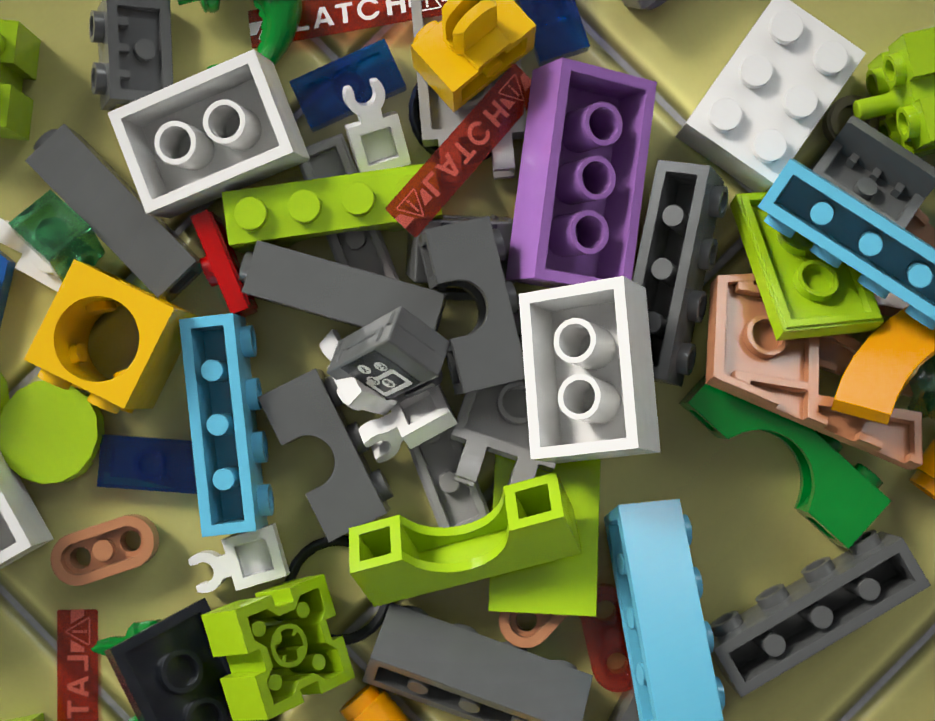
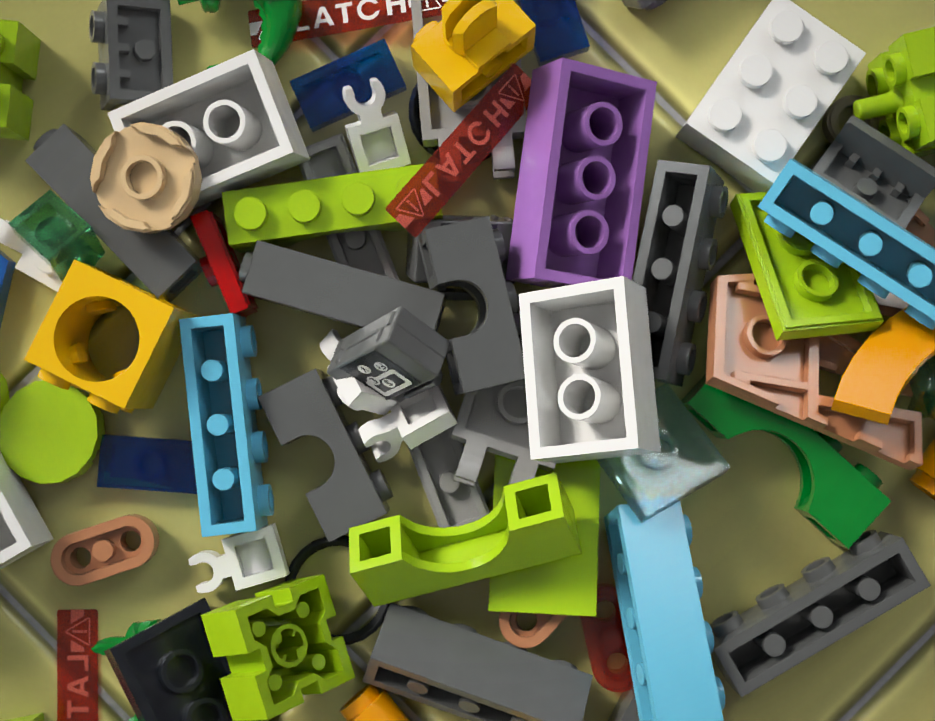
none -> tan tile [90,122,202,234]
none -> clear light blue tile [596,384,730,523]

